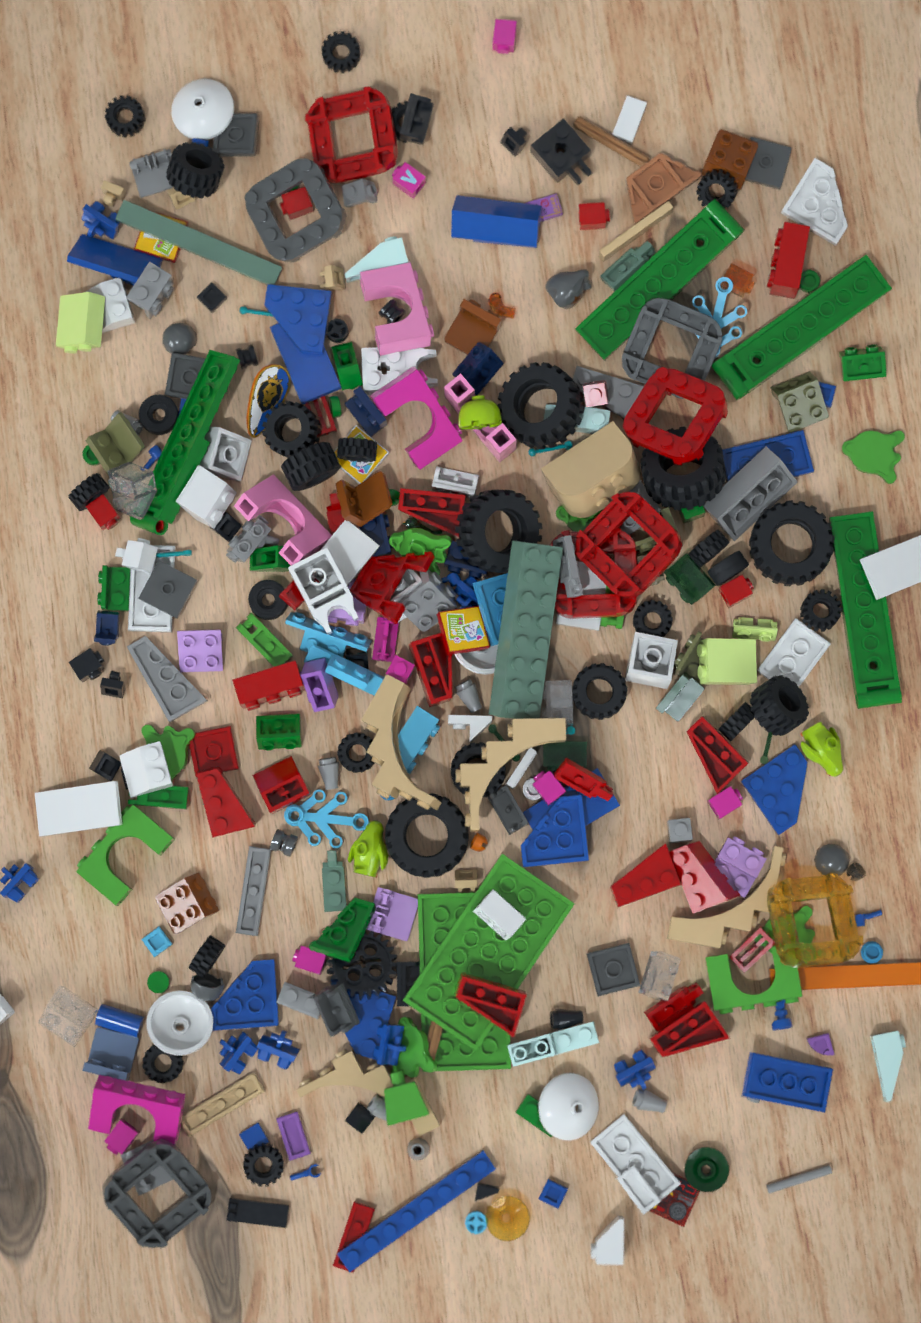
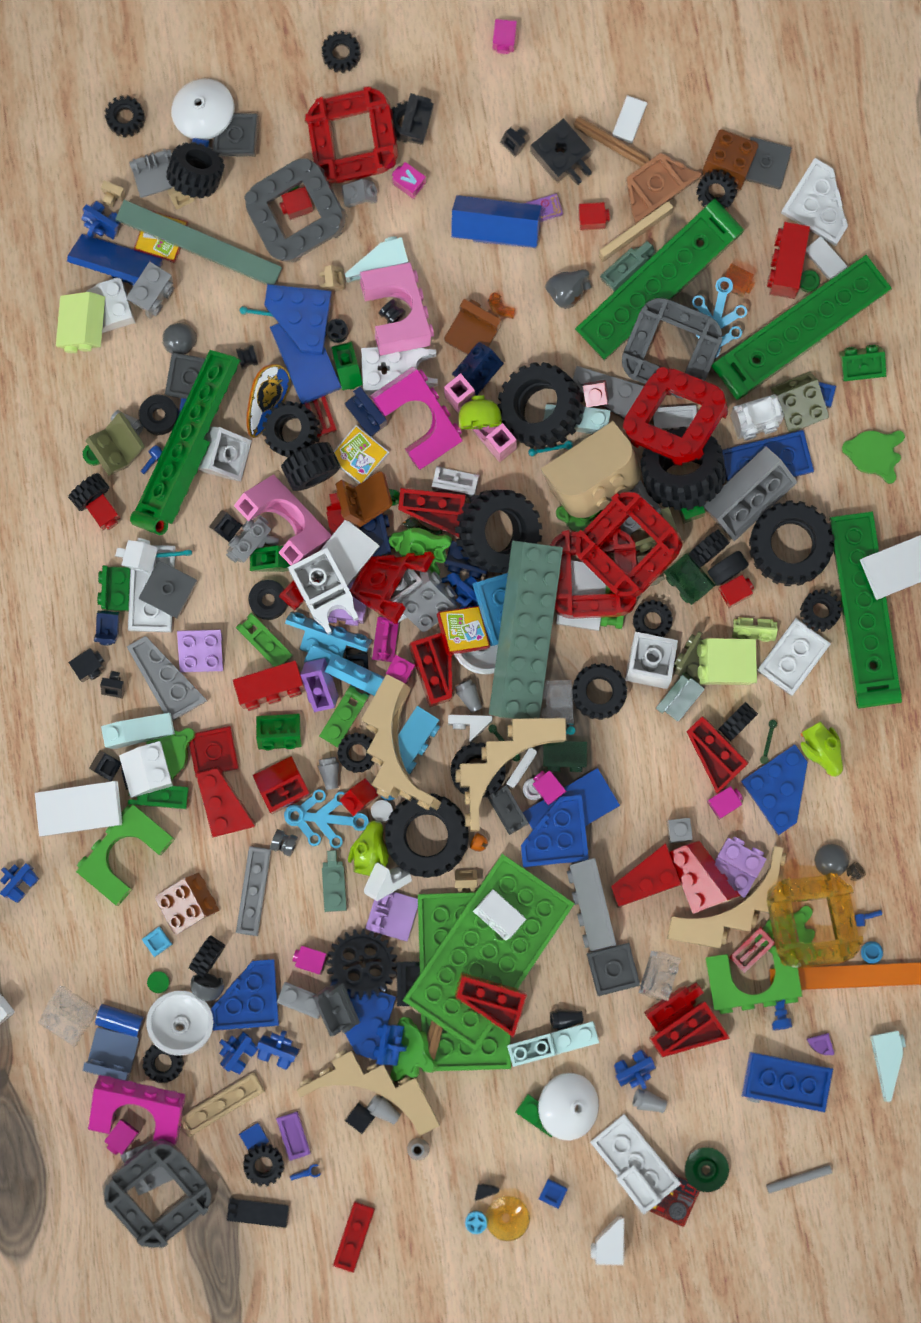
clear slope [108,462,157,520] -> none
white slope [176,465,237,528] -> none
black tile [197,282,227,313] -> none
green wing [309,898,376,962] -> none
green tile [329,396,341,418] -> none
black tyre [337,438,377,462] -> none
blue plate [337,1150,496,1272] -> none
bright green torso [384,1070,429,1126] -> none
light grey hinge [553,535,583,598] -> none
red hinge [554,758,613,801] -> none
black tyre [750,675,809,736] -> none
none -> light aqua slope [101,713,175,749]
none -> bright green plate [319,685,369,748]
none -> red brick [340,778,379,817]
none -> white slope [364,863,412,901]
none -> white tile [371,800,393,822]
none -> light grey slope [567,858,616,951]
none -> white tile [653,405,697,430]
none -> white brick [730,394,784,441]
none -> white tile [805,236,848,281]

